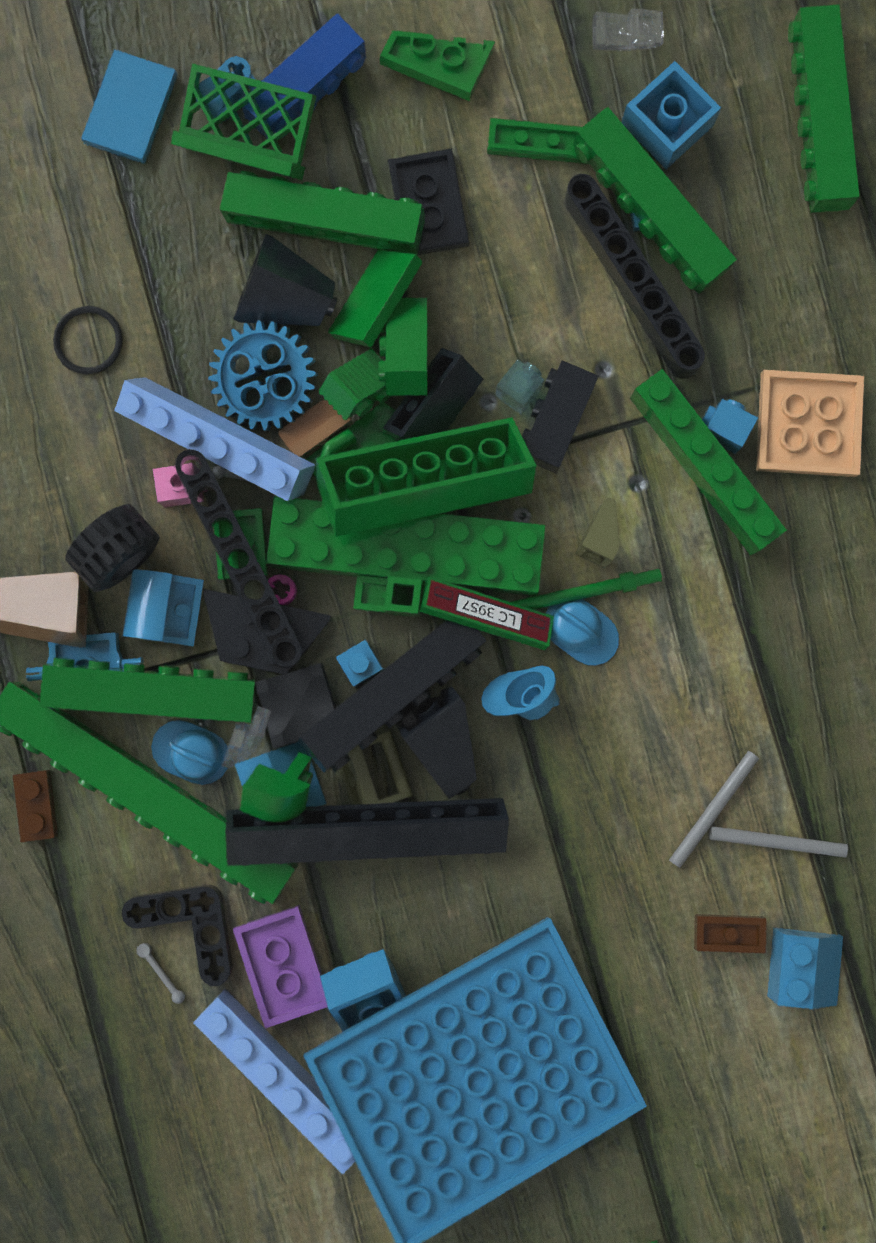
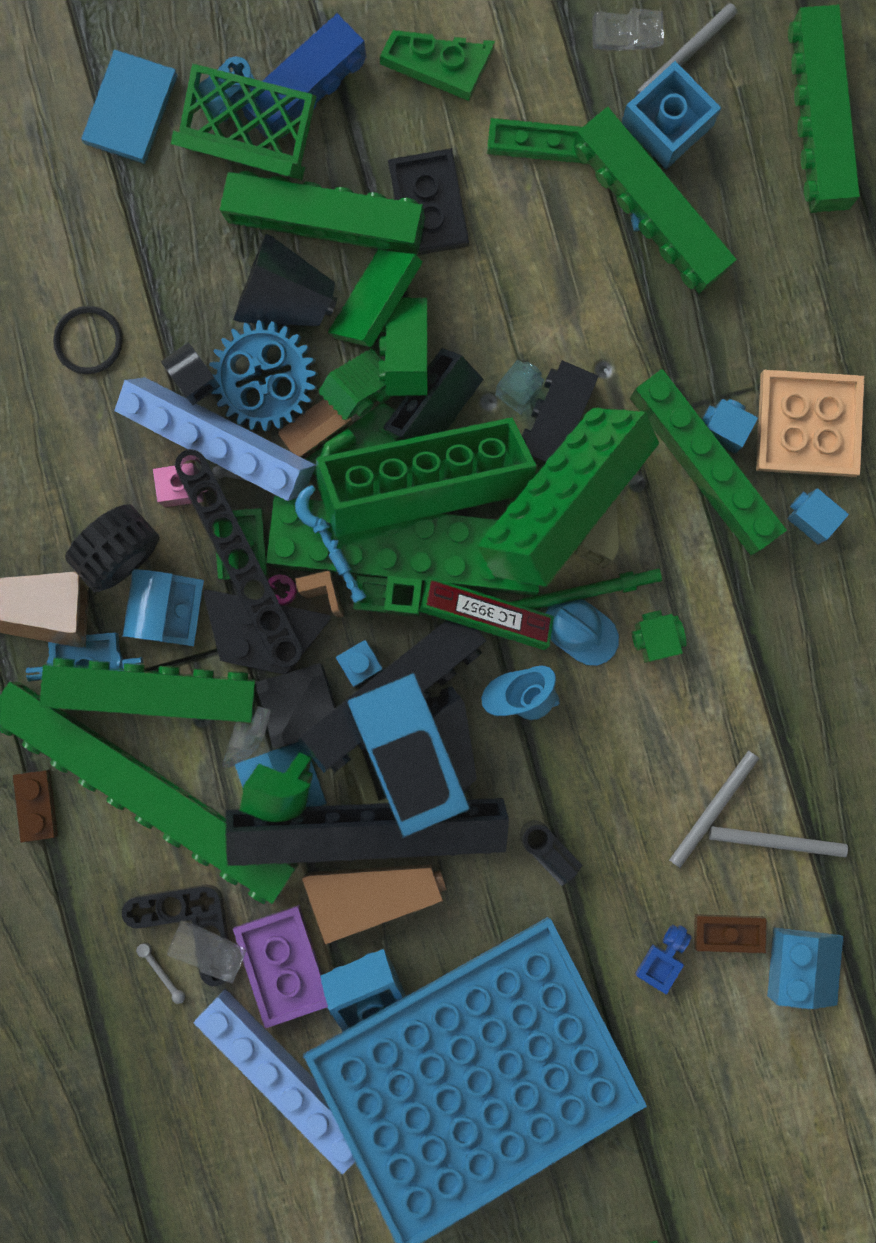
dark azure piece [151,720,230,785] -> none
black beam [565,174,705,379] -> none
none -> black brick [161,342,220,405]
none -> clear slope [167,920,246,984]
none -> dark azure piece [295,485,366,603]
none -> medium nougat panel [295,571,344,618]
none -> medium nougat slope [302,864,447,944]
none -> slope [347,674,469,837]
none -> green brick [477,408,660,587]
none -> black piece [520,820,583,886]
none -> green brick [632,610,687,663]
none -> blue plate [635,925,691,994]
none -> light grey bar [636,3,737,95]
none -> dark azure brick [787,488,849,544]

